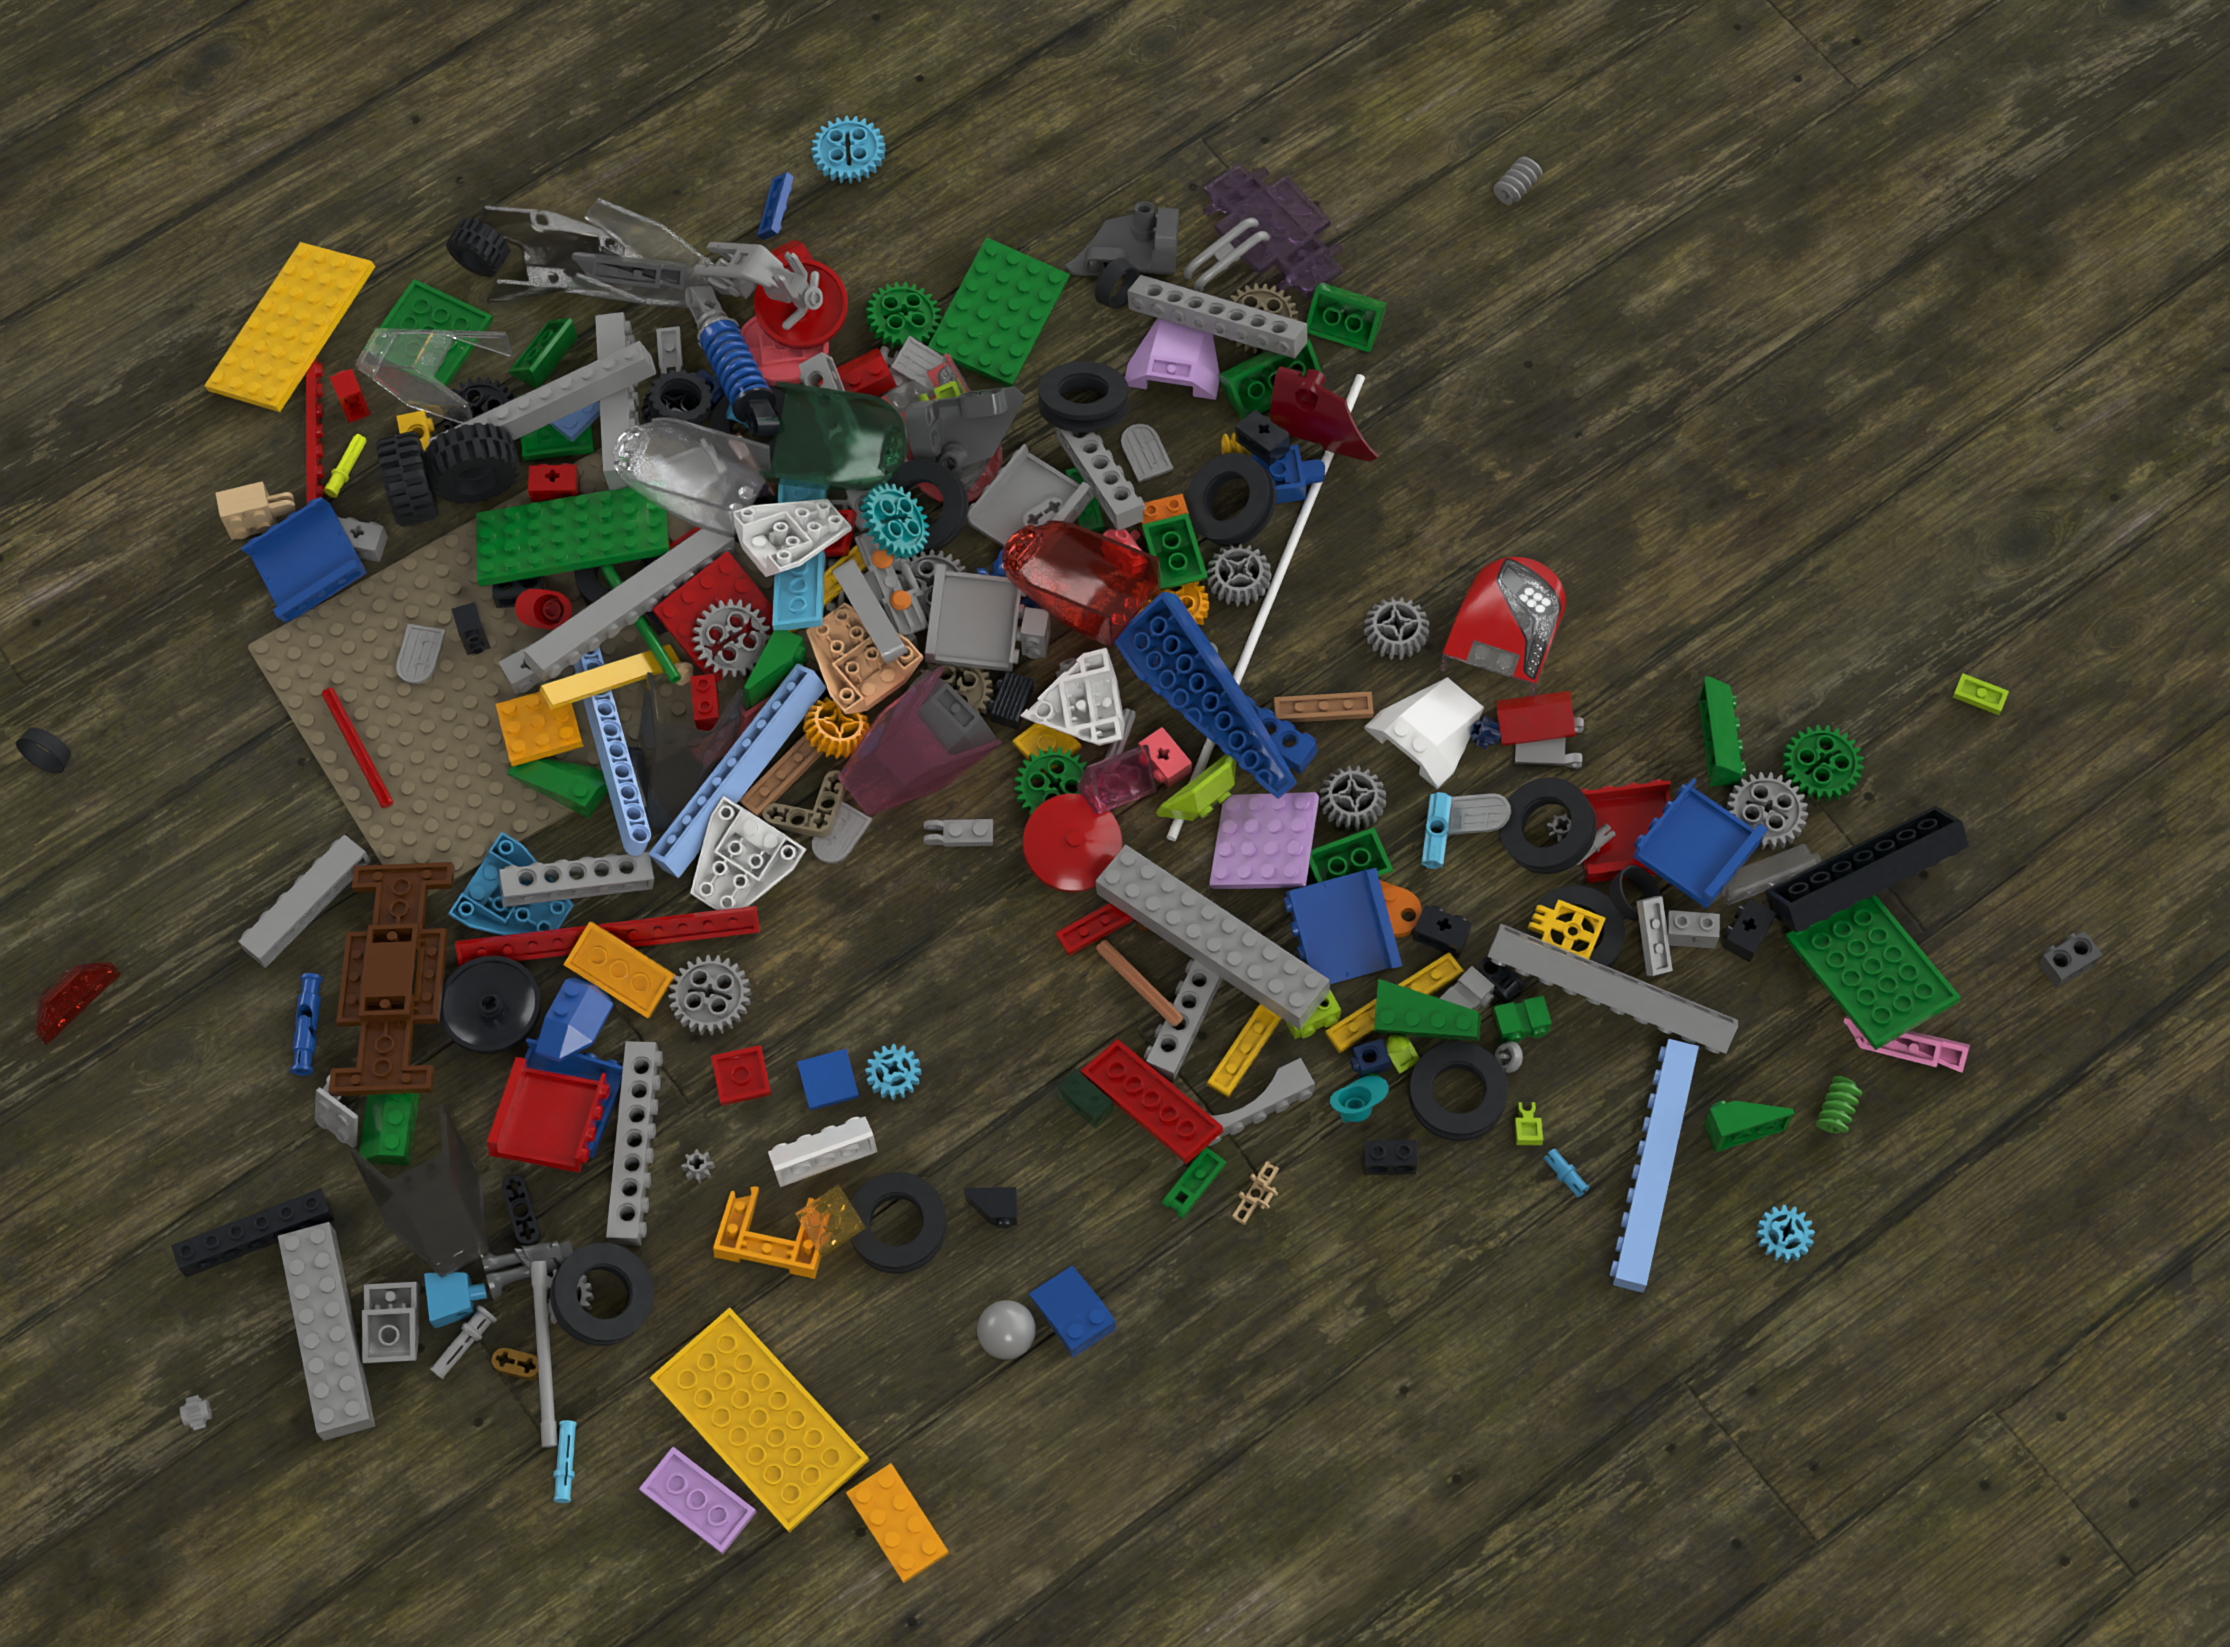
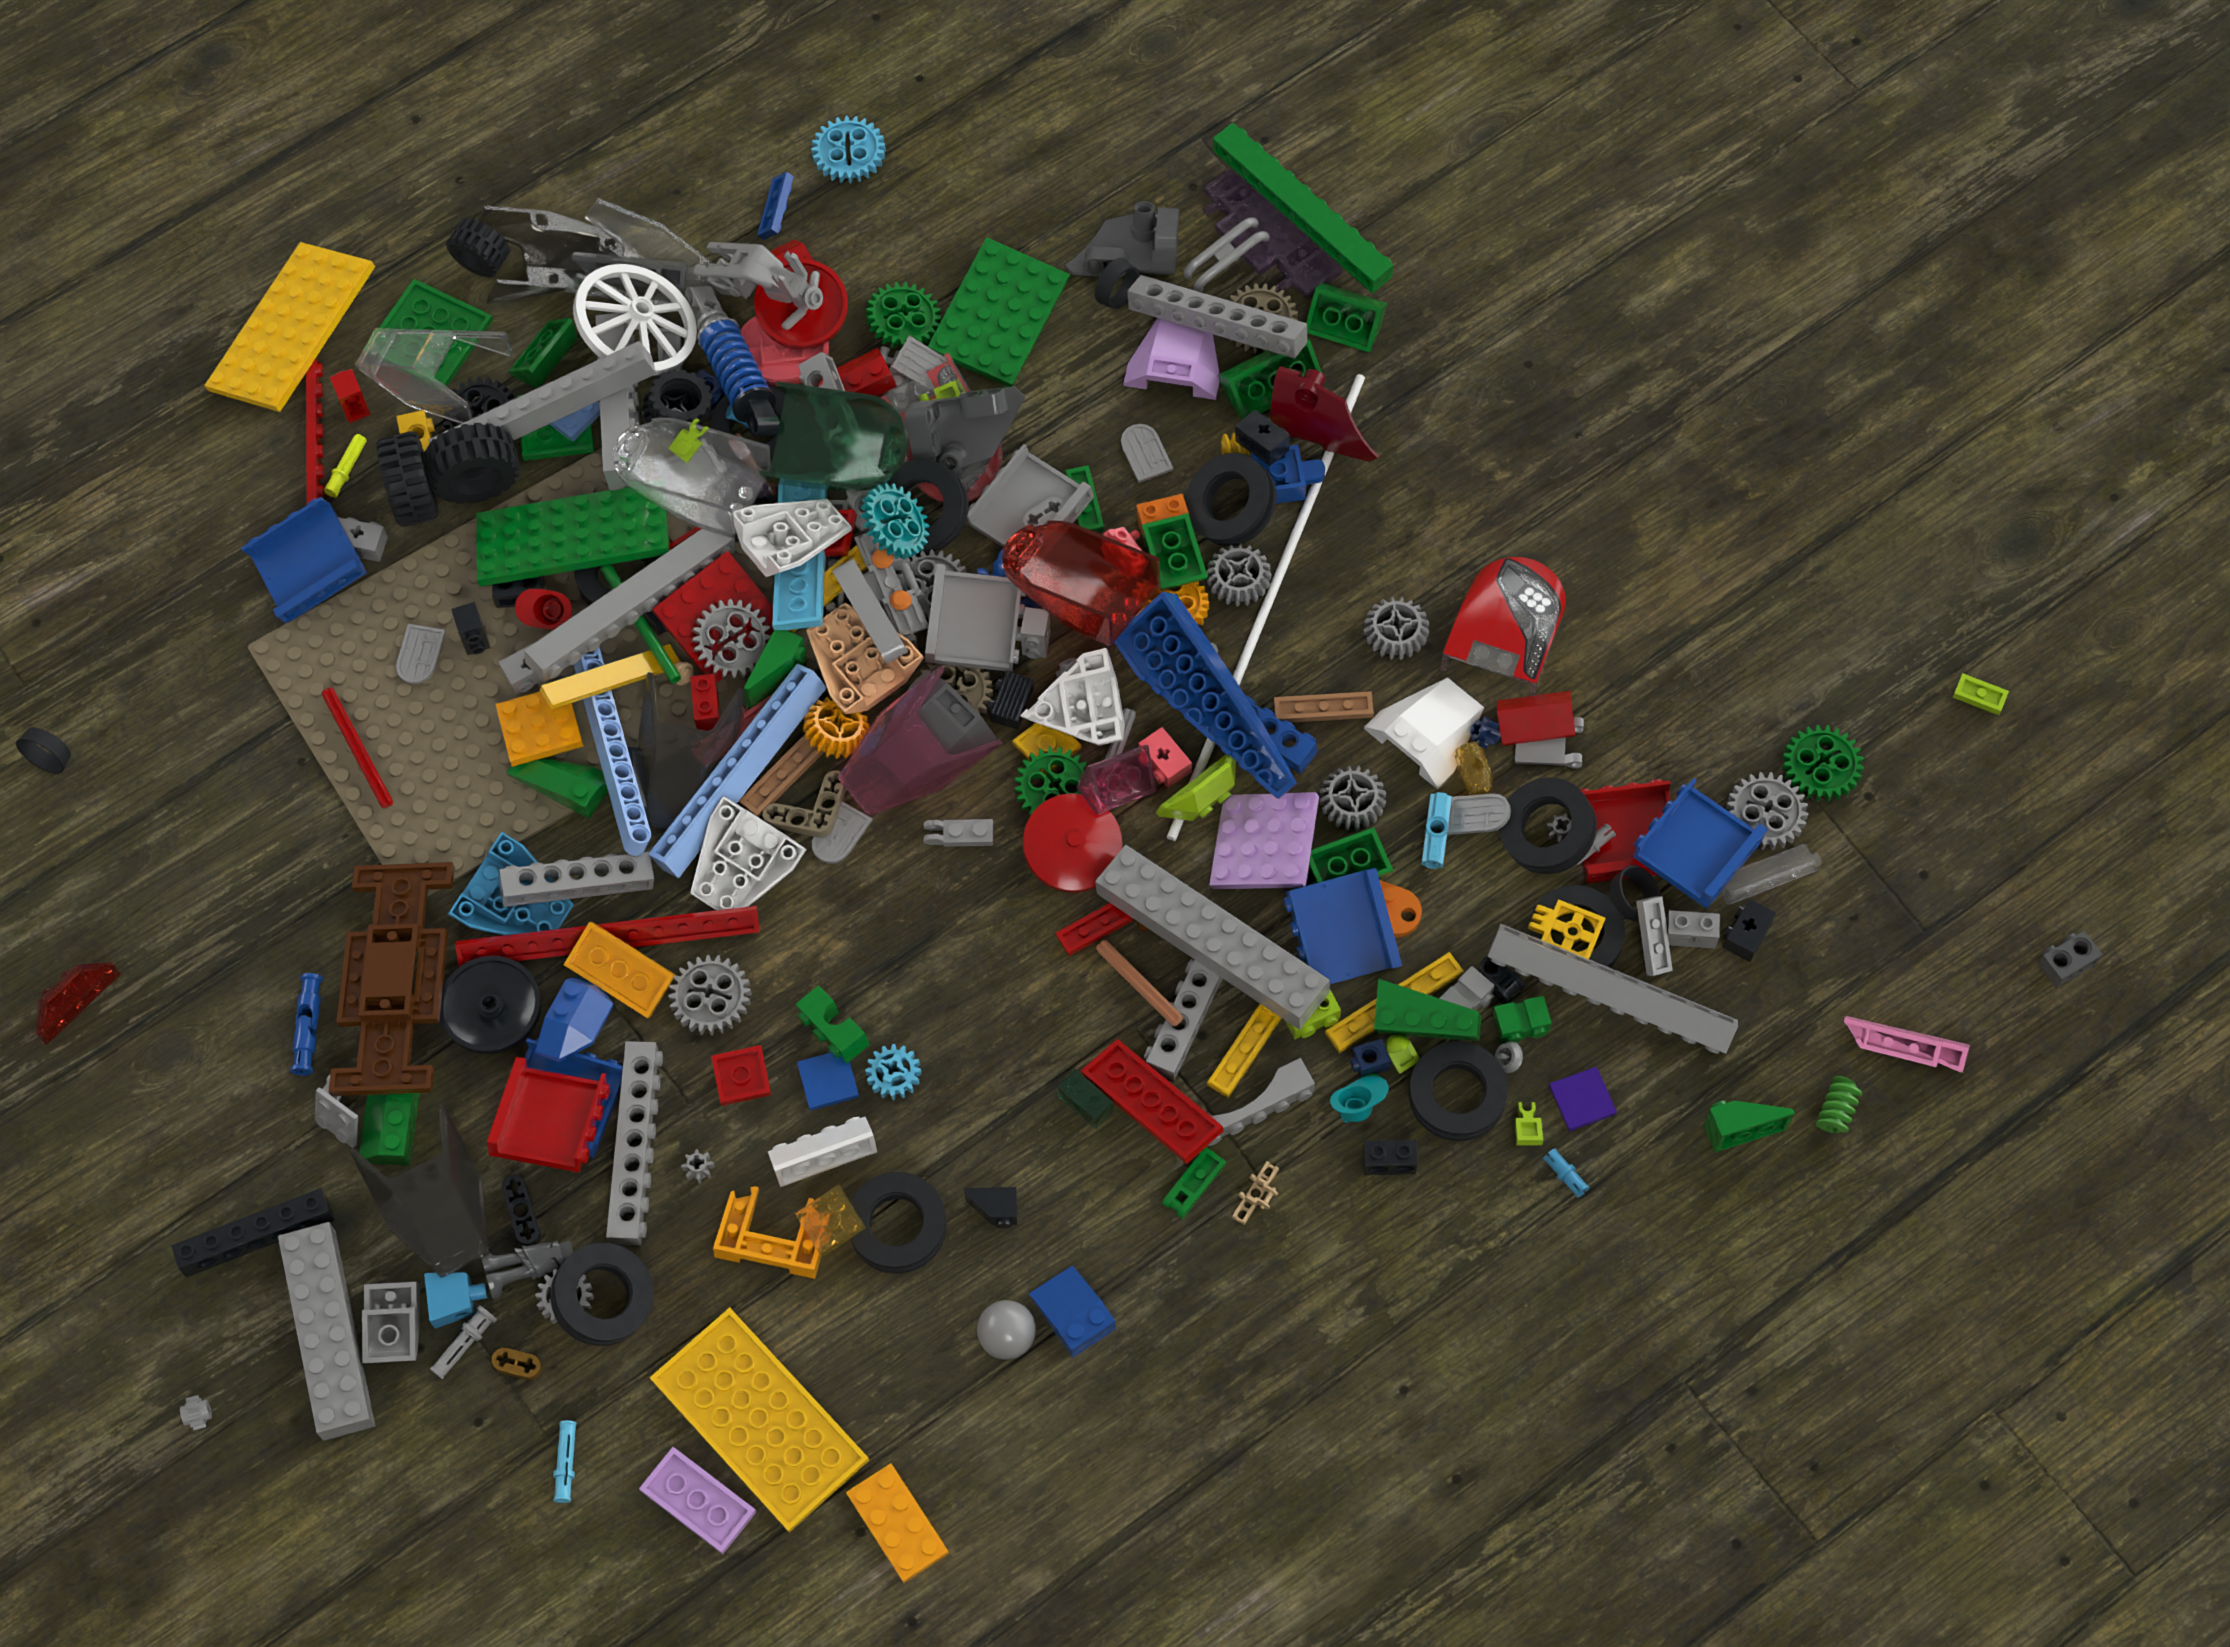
tan brick [216,481,296,540] -> none
light grey brick [238,834,371,968] -> none
red brick [528,463,580,502] -> none
light grey piece [530,1261,558,1448] -> none
black tyre [1038,361,1128,433] -> none
light grey brick [1055,427,1145,531] -> none
black brick [1412,905,1472,958] -> none
light grey piece [1493,156,1542,205] -> none
light blue brick [1610,1039,1699,1293] -> none
green slope [1698,676,1746,787] -> none
medium azure gear [1756,1205,1815,1263] -> none
black brick [1765,806,1969,933] -> none
green plate [1785,894,1961,1050] -> none
none -> white wheel [573,264,697,375]
none -> lime plate [668,418,709,463]
none -> green arch [795,985,870,1064]
none -> green brick [1213,123,1394,294]
none -> clear yellow piece [1455,742,1494,795]
none -> dark purple tile [1549,1067,1617,1132]

